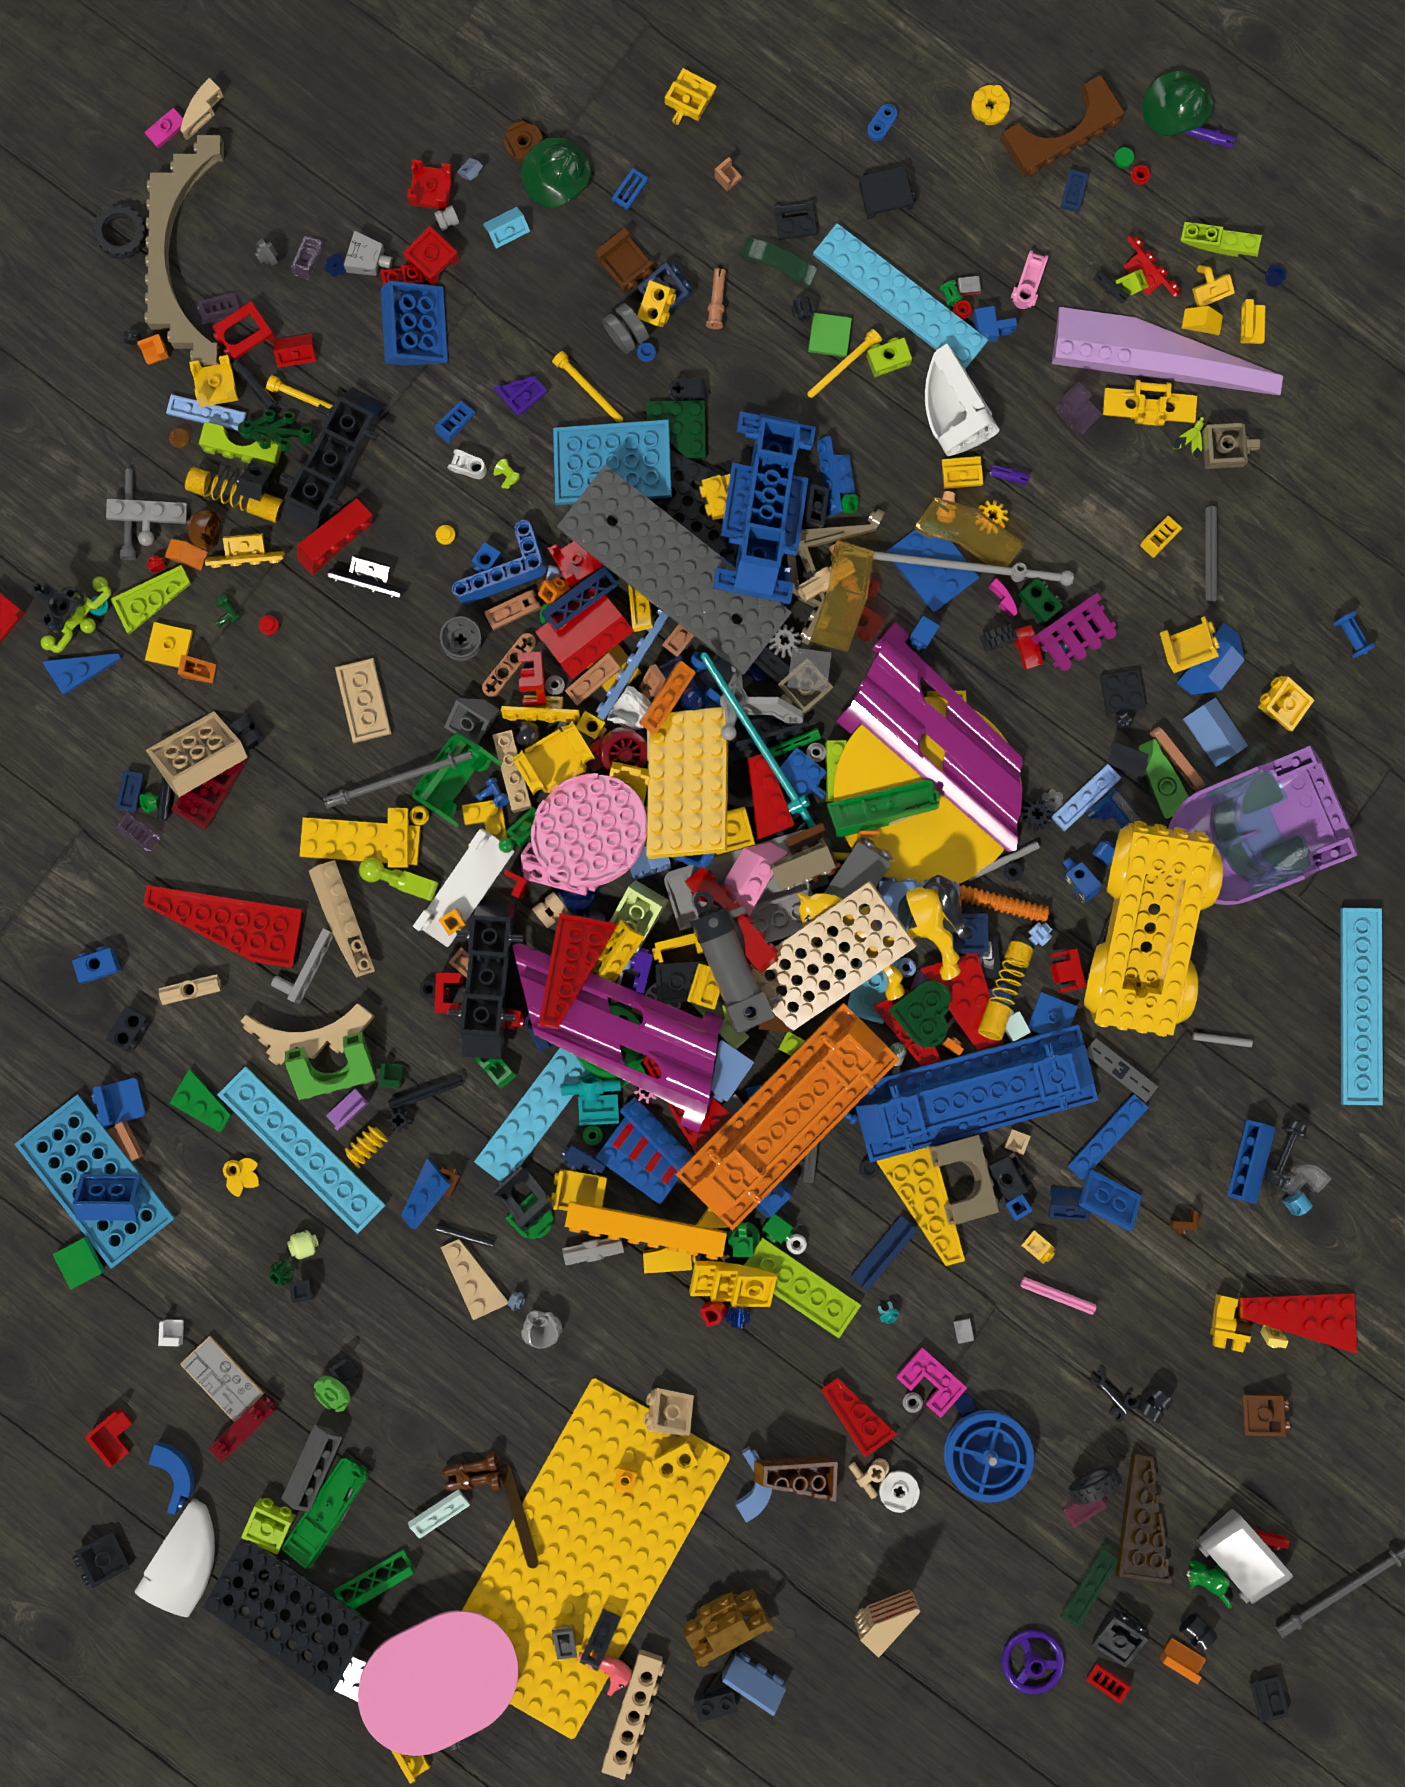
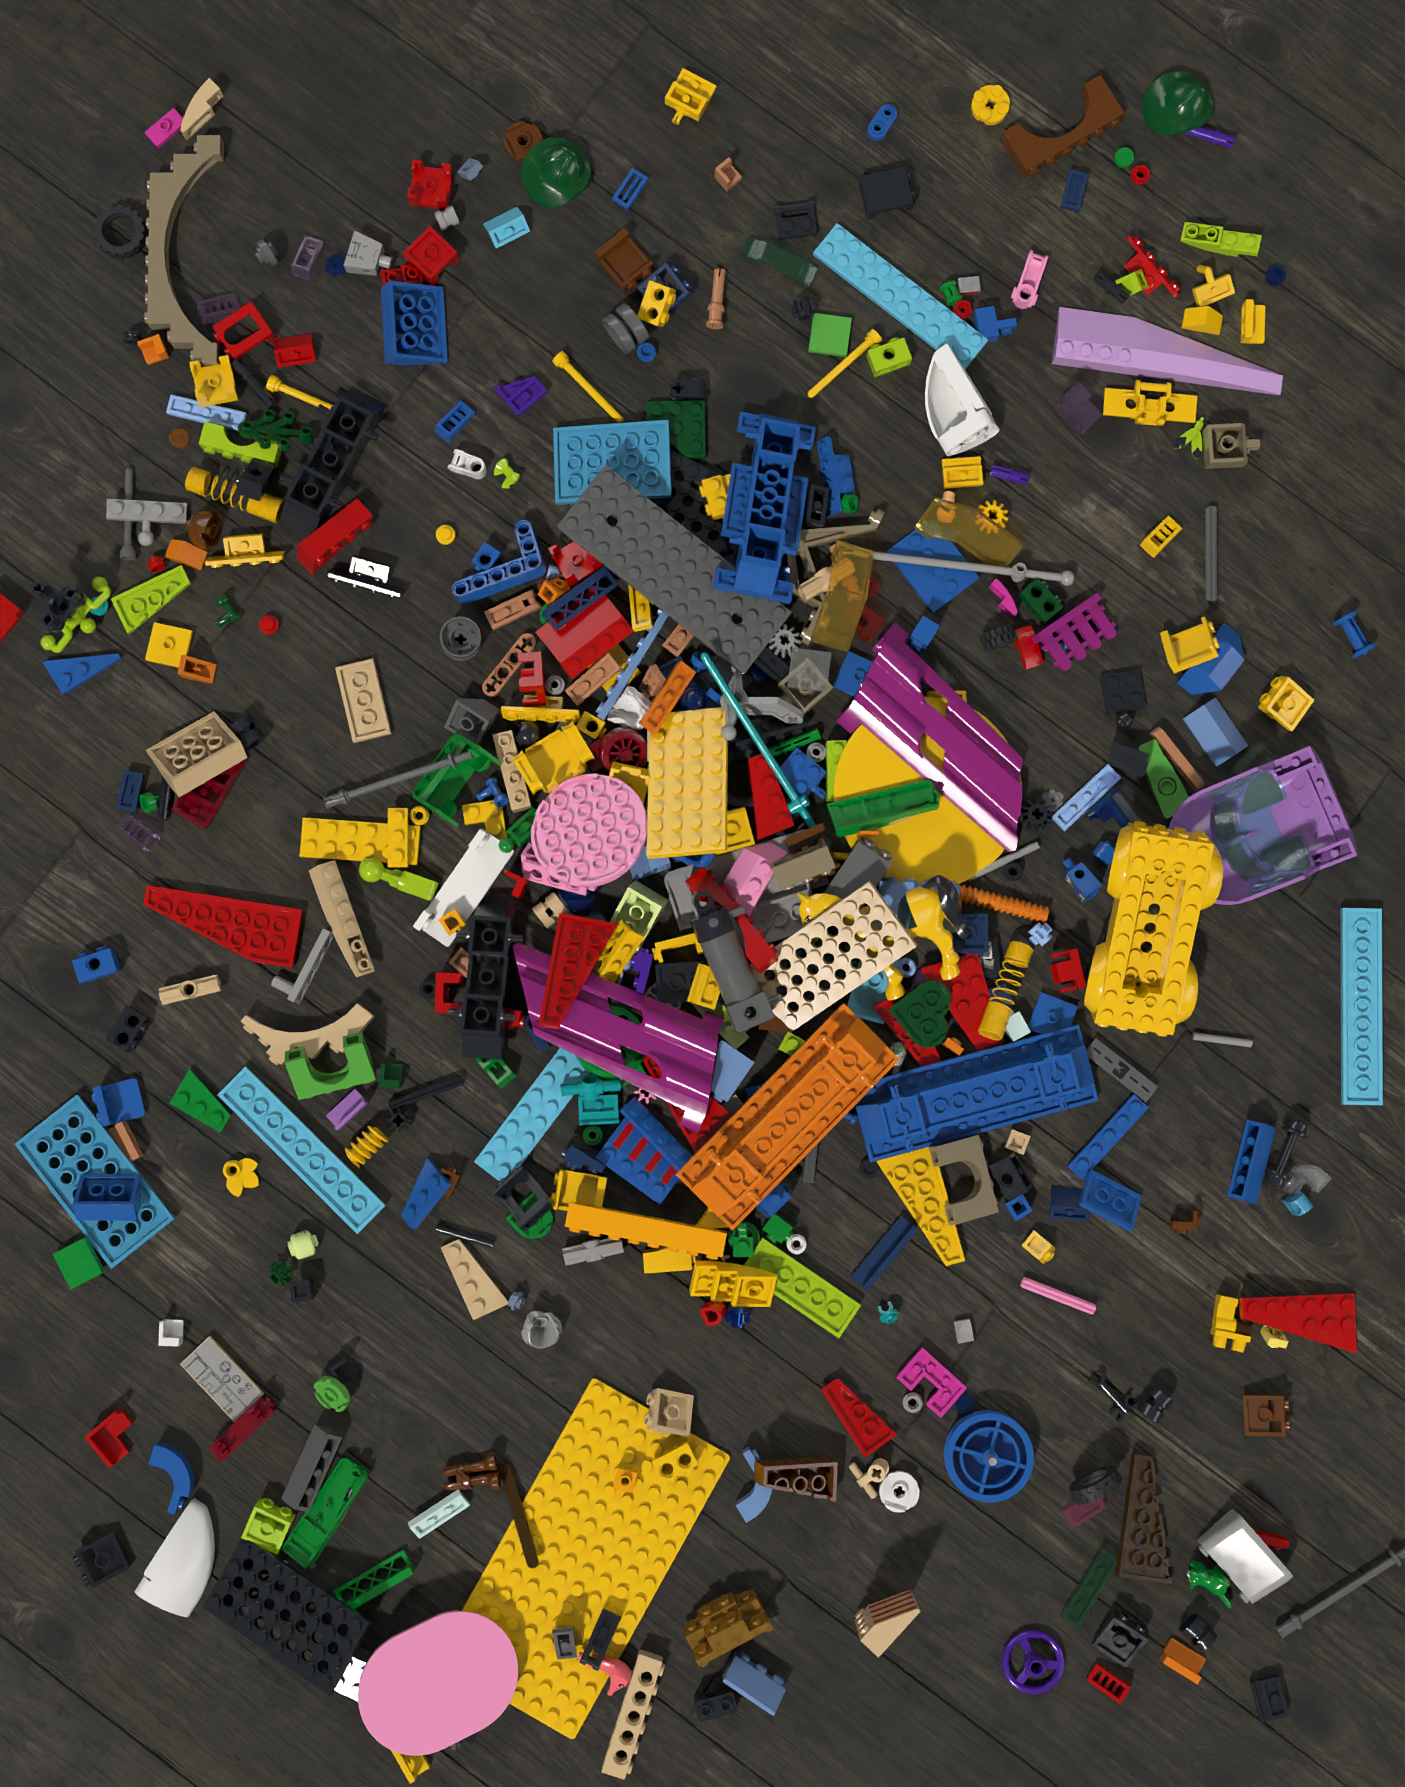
none -> blue plate [833,651,873,697]

